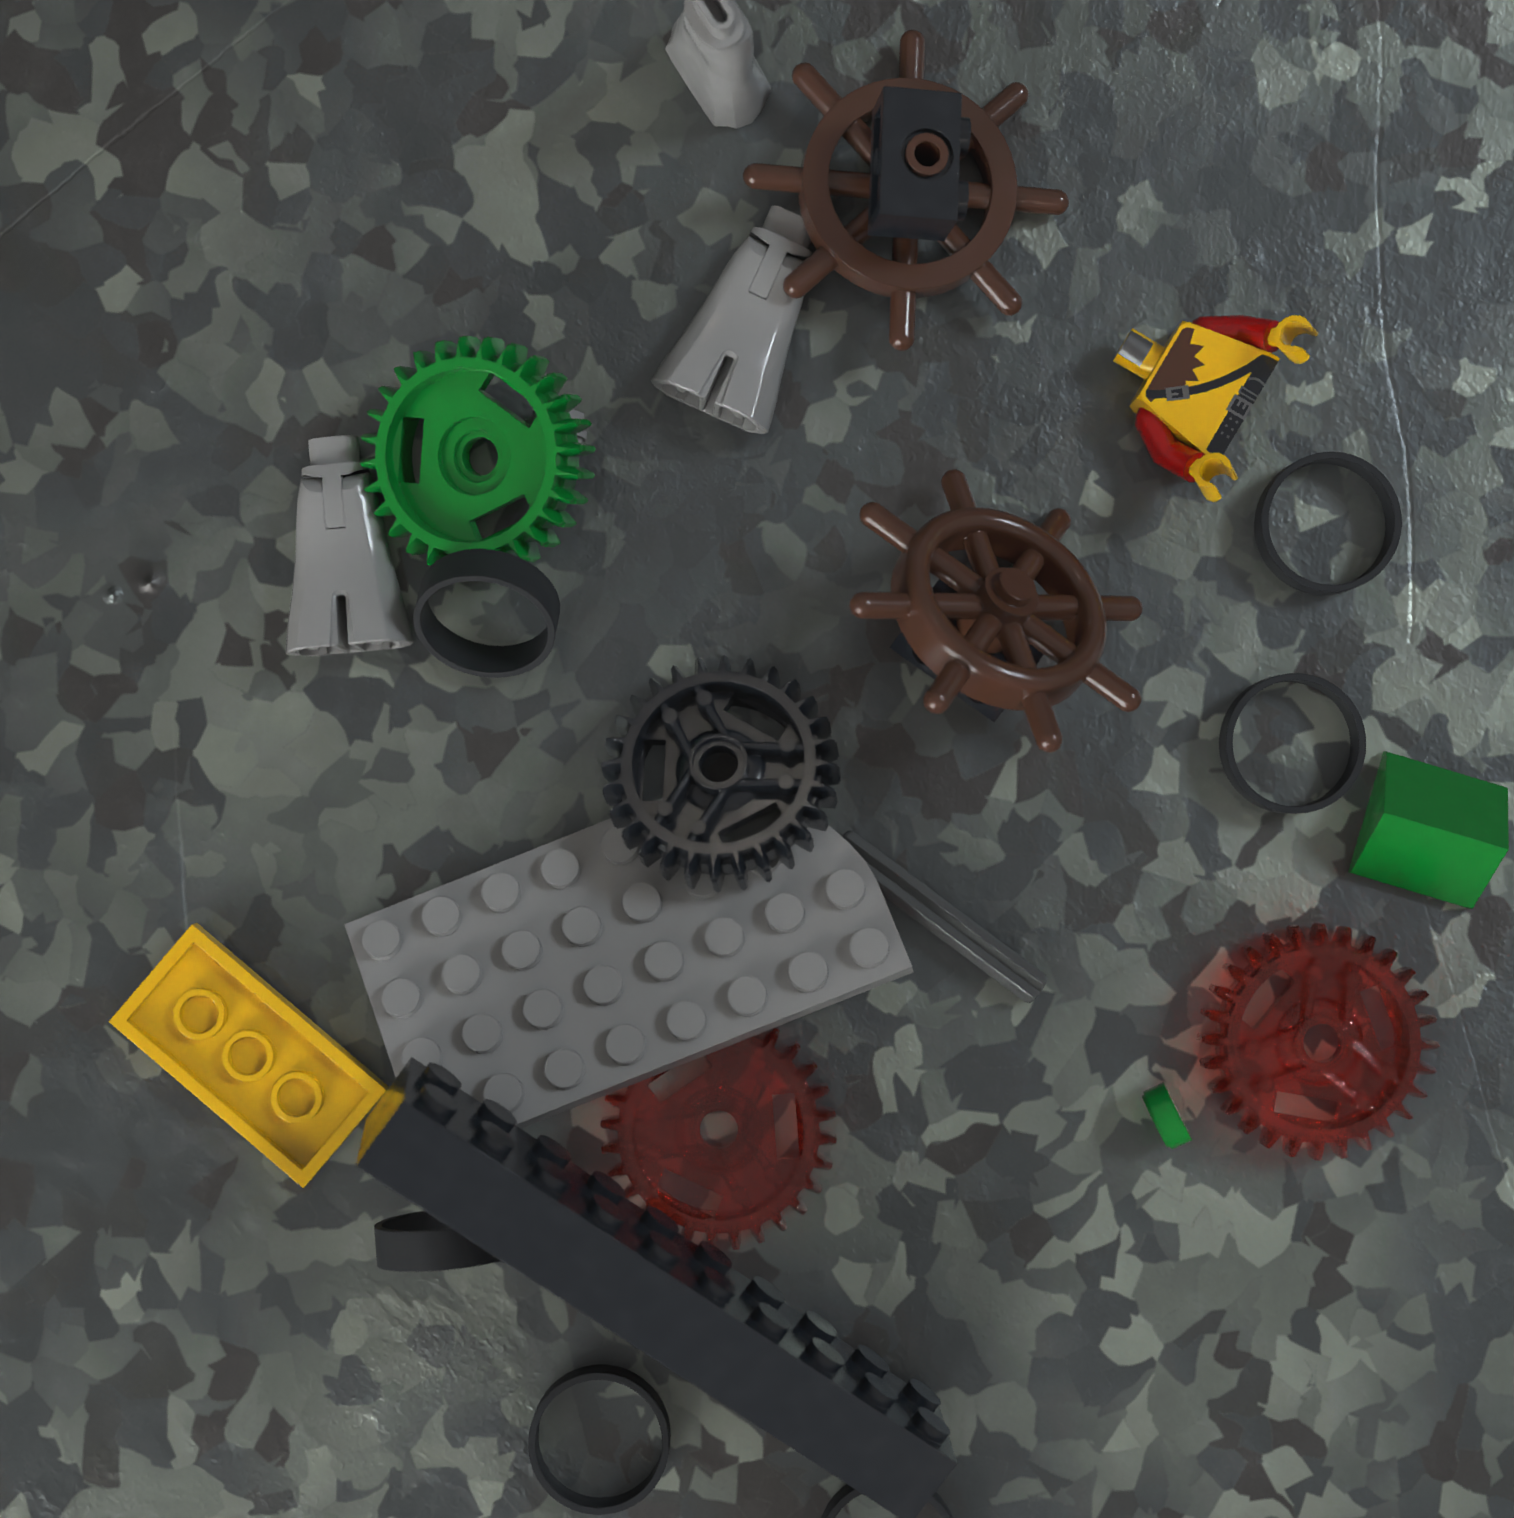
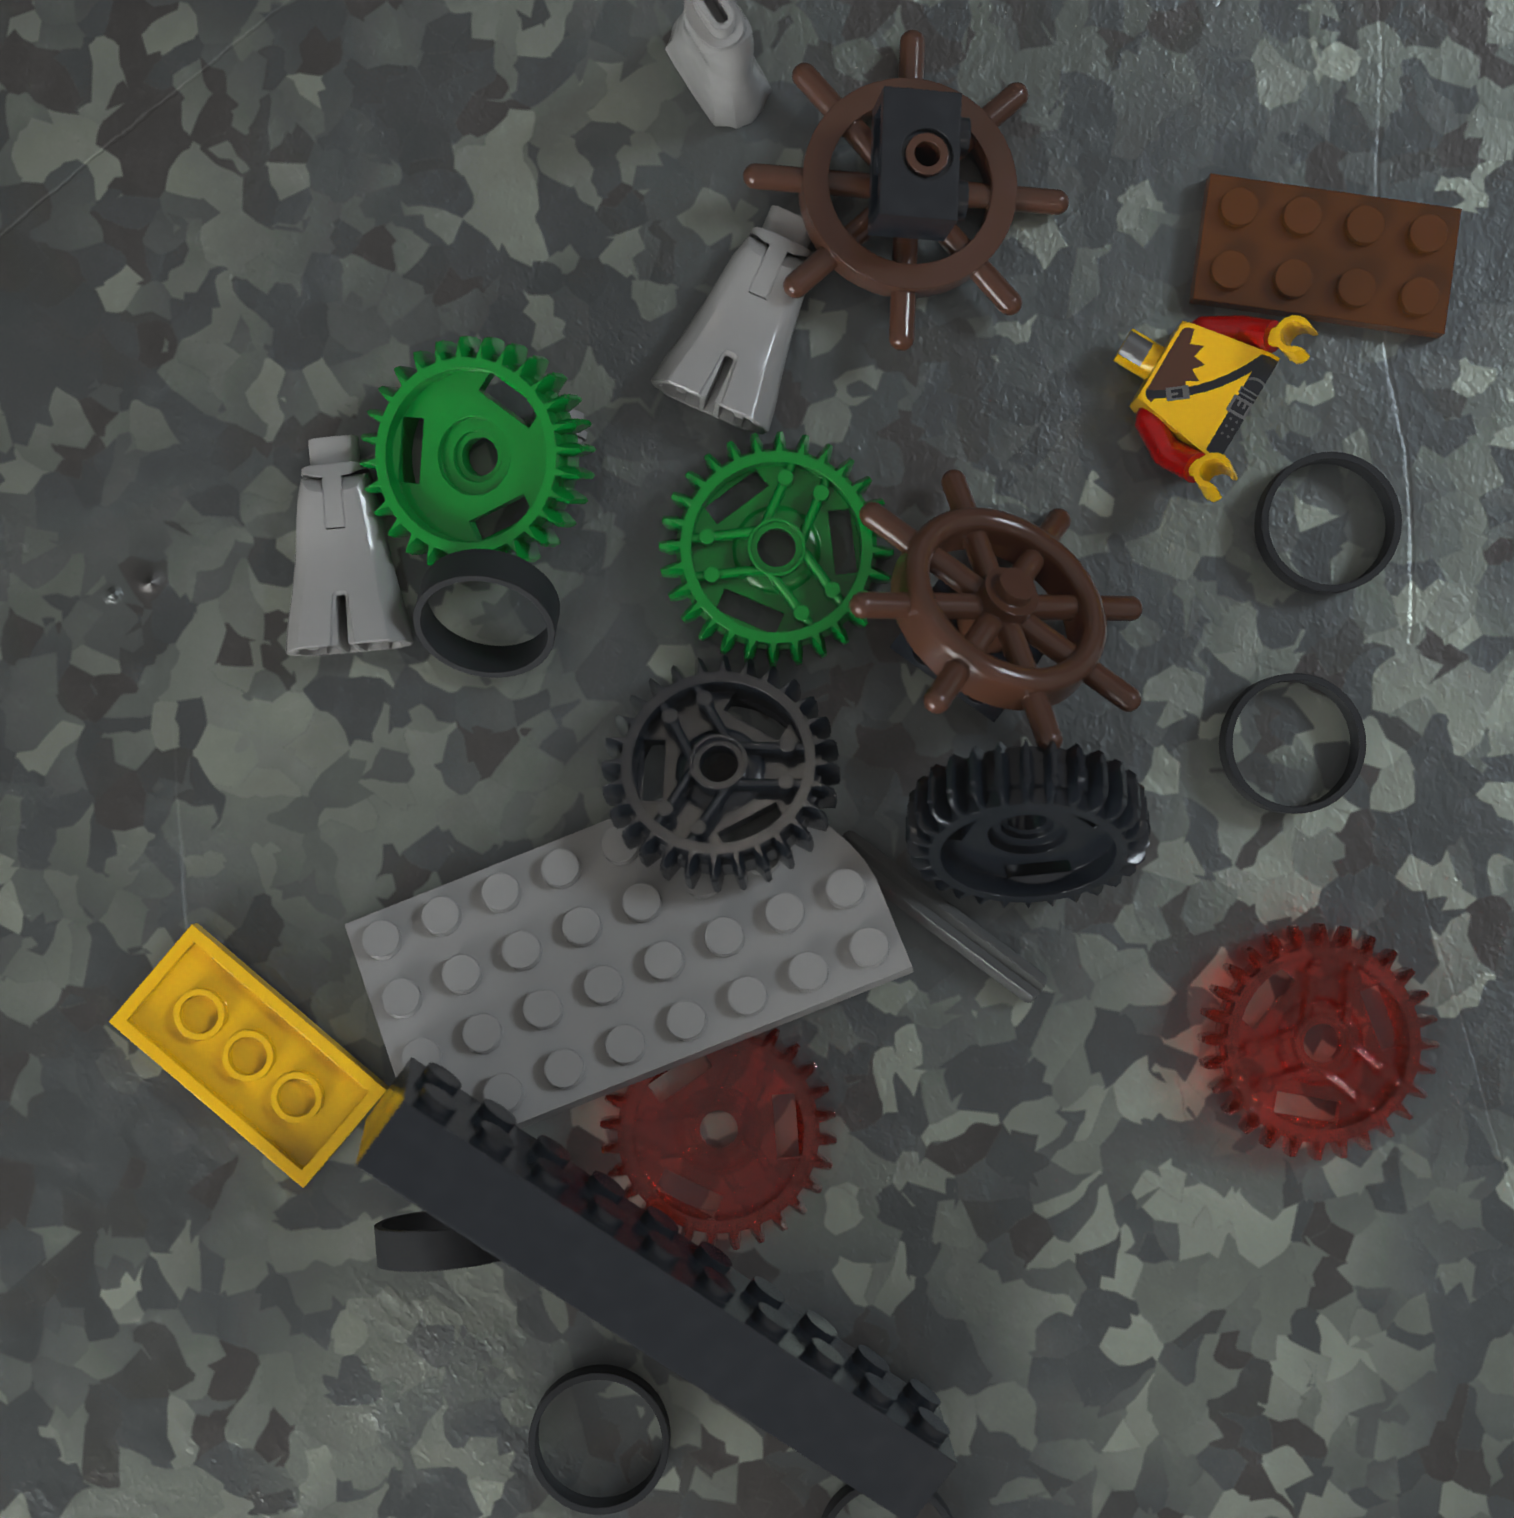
green tile [1142,1082,1192,1150] -> none
green slope [1348,751,1509,909] -> none
none -> green gear [659,431,894,668]
none -> black gear [906,739,1150,909]
none -> reddish brown plate [1189,173,1462,339]

